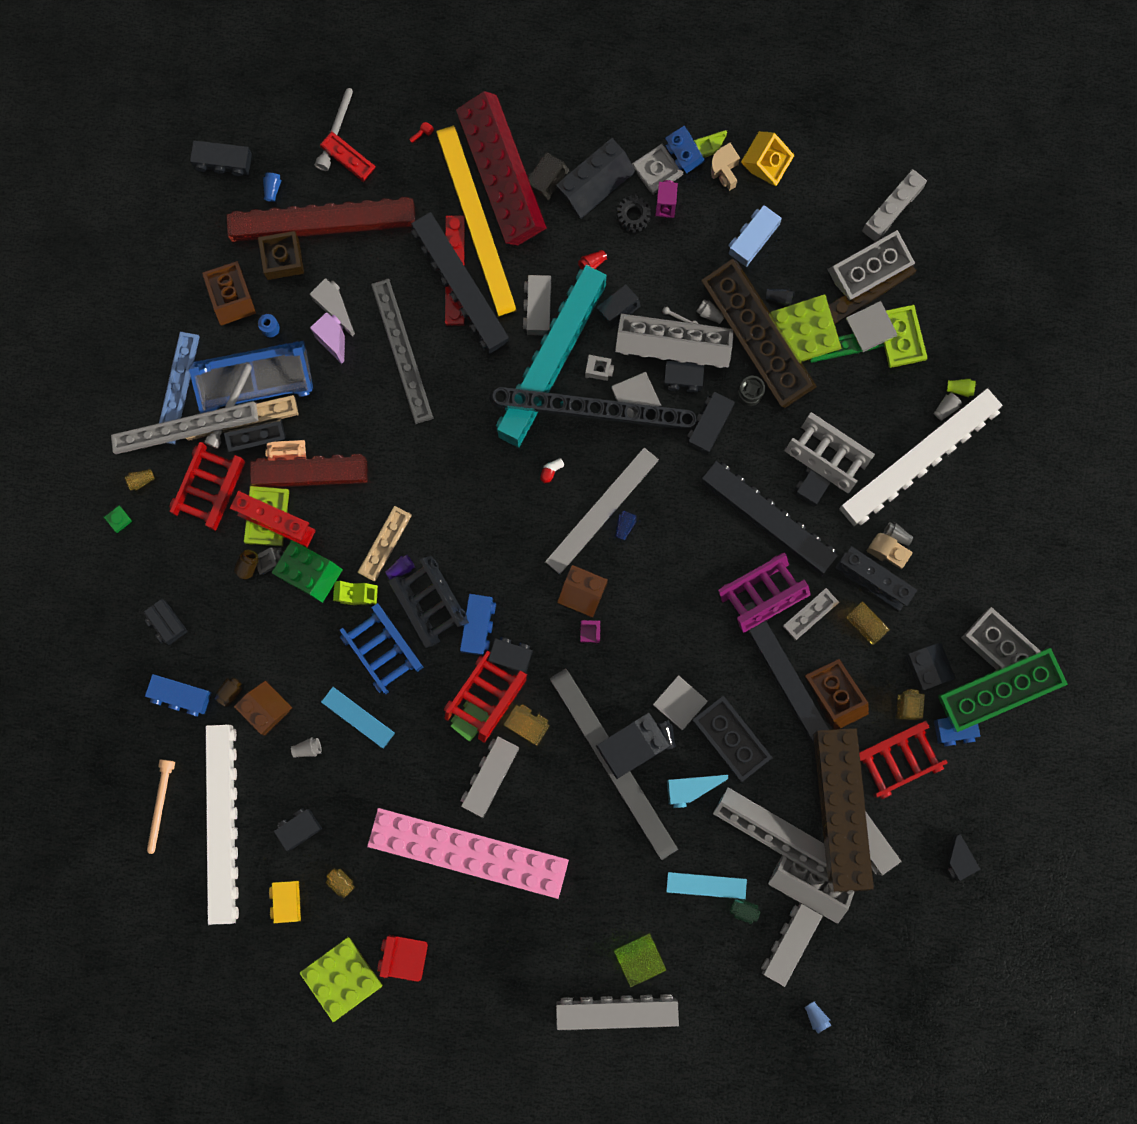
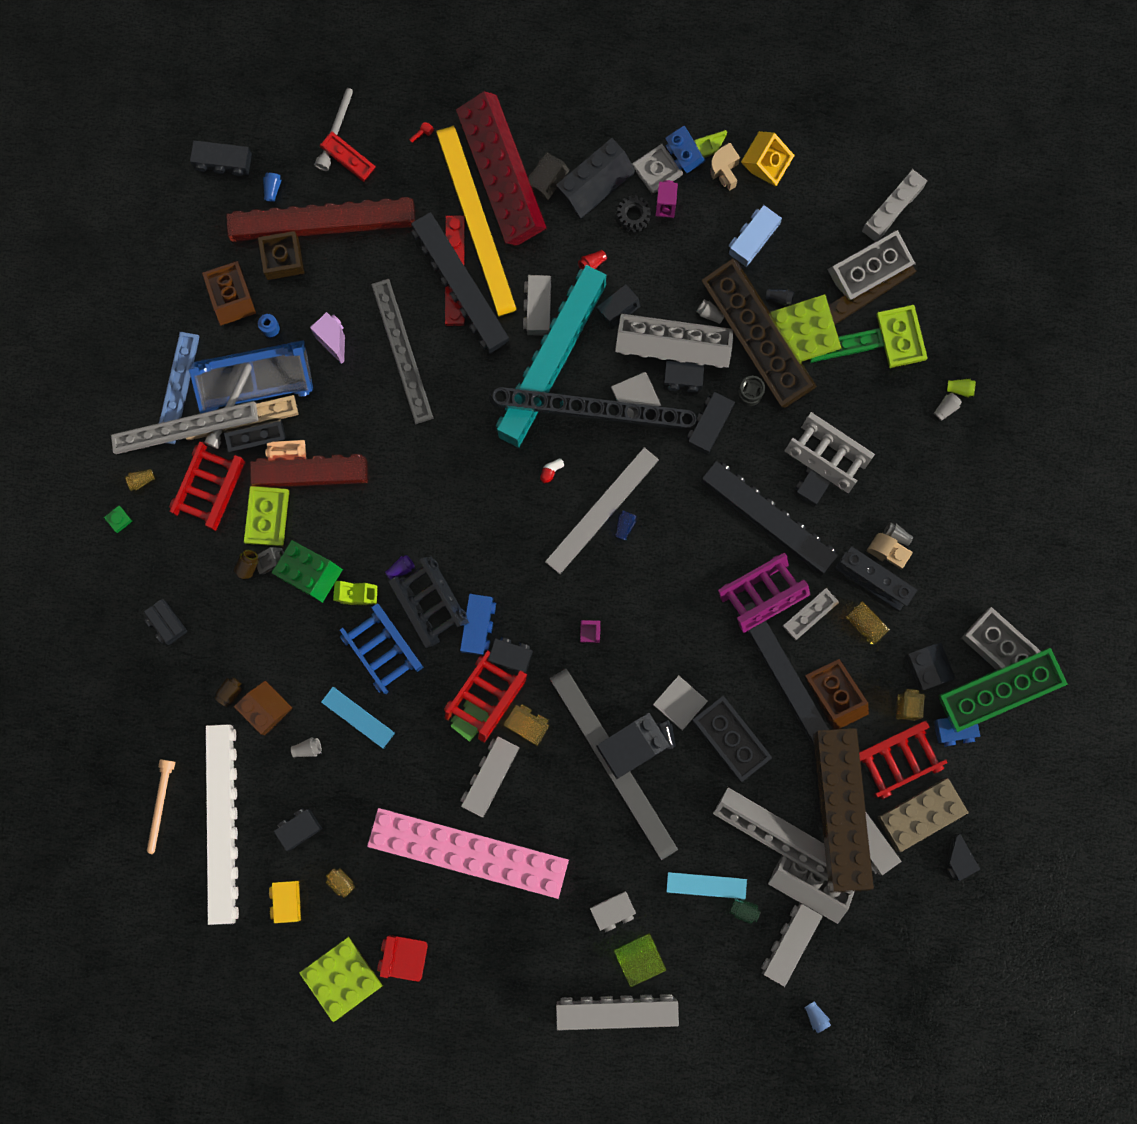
blue brick [145,674,212,717] -> none
red fence [230,491,316,548] -> none
light grey slope [310,278,355,336] -> none
tan tile [358,506,412,582] -> none
reddish brown slope [557,565,608,618] -> none
light grey brick [585,355,614,381] -> none
light grey hinge [662,307,698,324] -> none
medium azure slope [667,775,728,808] -> none
white brick [840,388,1003,526] -> none
light grey tile [846,301,897,352] -> none
none -> light grey brick [590,891,636,932]
none -> dark tan brick [877,778,968,852]

